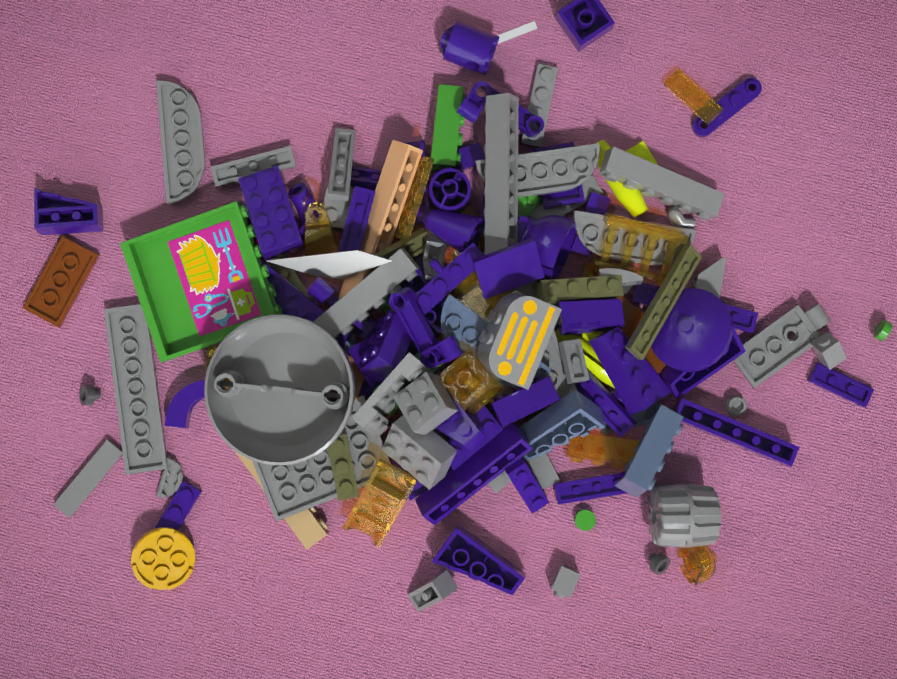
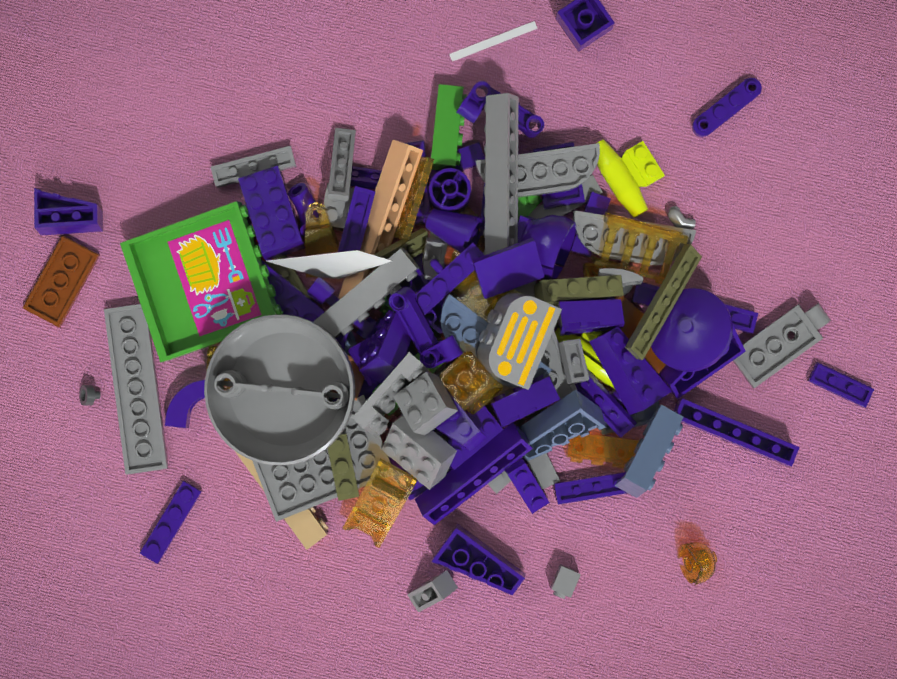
light grey tile [53,440,123,518] -> none
yellow tile [131,527,195,590] -> none
light grey plate [156,81,205,204] -> none
light grey tile [156,457,184,498] -> none
dark purple cylinder [440,21,500,75] -> none
light grey plate [521,64,558,148] -> none
bright green tile [574,509,596,531] -> none
light grey brick [598,146,725,221] -> none
light grey wheel [647,484,721,548] -> none
dark grey tile [648,553,670,575] -> none
clear yellow tile [664,69,723,125] -> none
light grey slope [689,258,727,299] -> none
light grey plate [725,395,747,416] -> none
light grey brick [811,332,847,370] -> none
bright green tile [873,319,892,341] -> none

